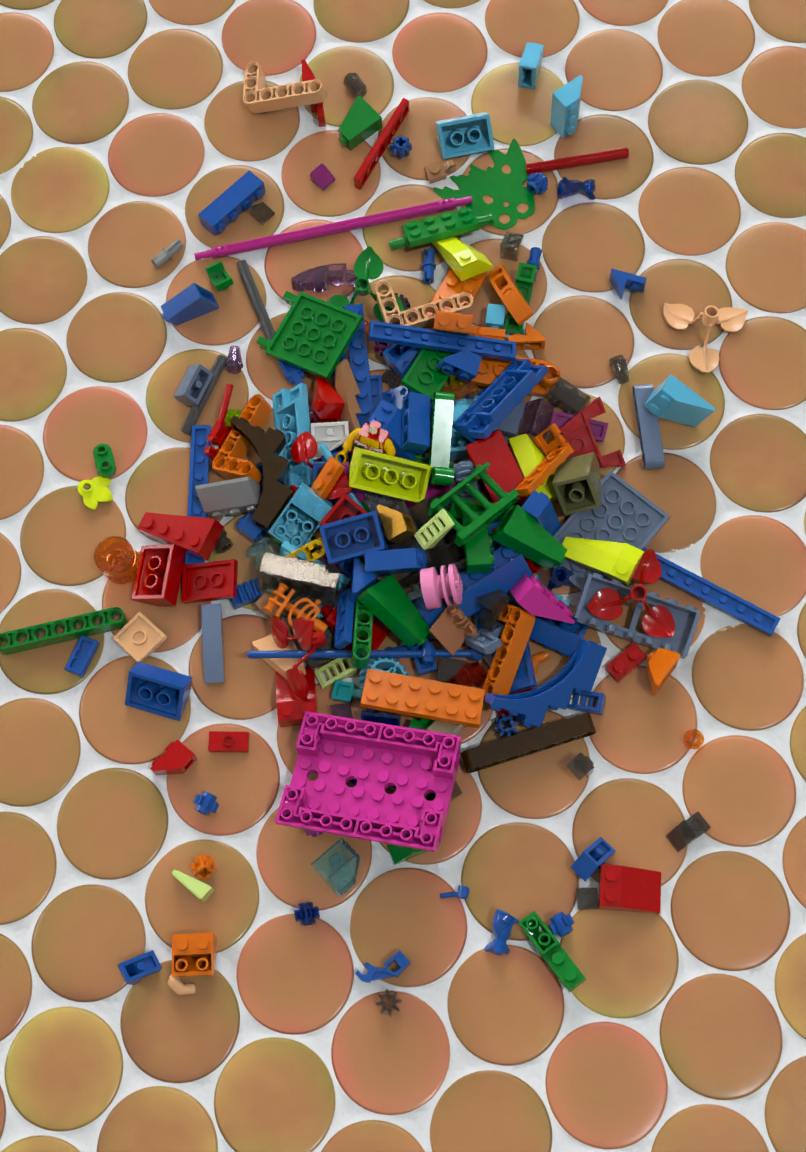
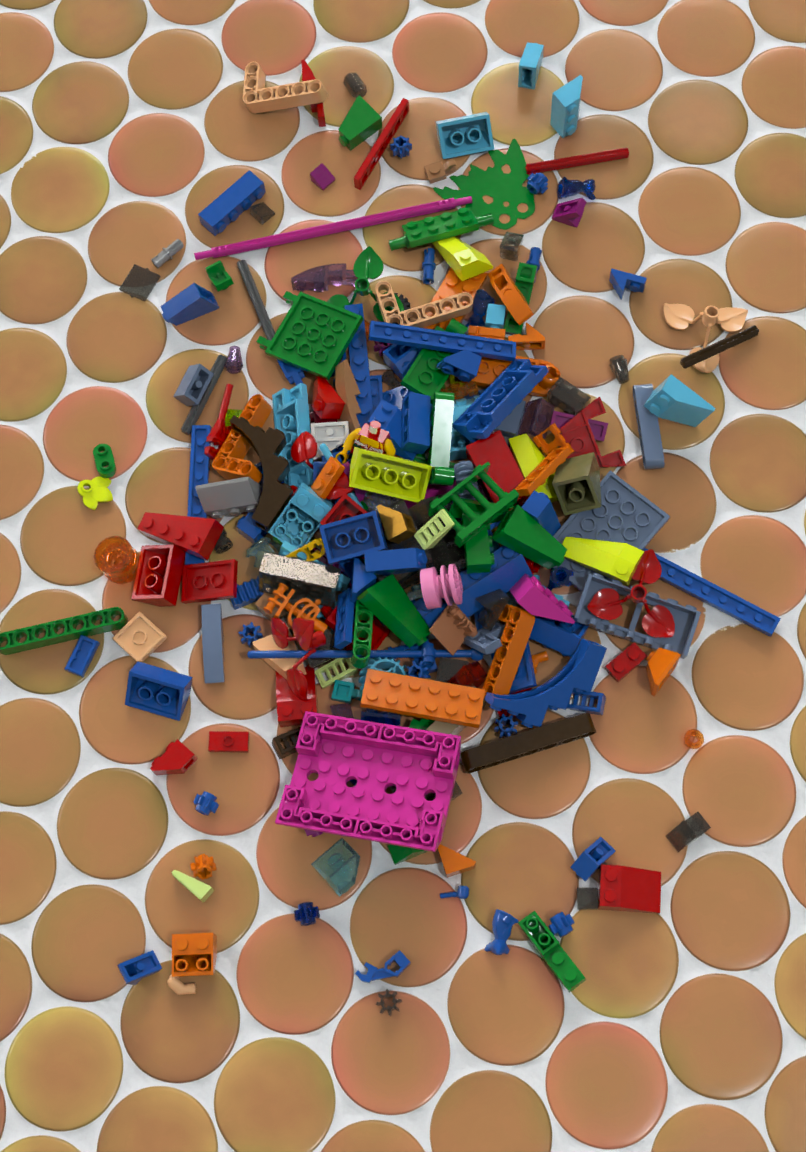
orange brick [433,310,473,335] -> none
clear smoke bracket [567,752,594,780] -> none
none -> clear smoke piece [119,264,160,302]
none -> blue gear [238,622,263,648]
none -> dark brown slope [272,727,301,759]
none -> blue gear [406,660,431,679]
none -> orange slope [438,844,476,878]
none -> clear blue animal [465,289,495,327]
none -> magenta slope [552,198,586,227]
none -> dark brown axle [680,325,759,369]

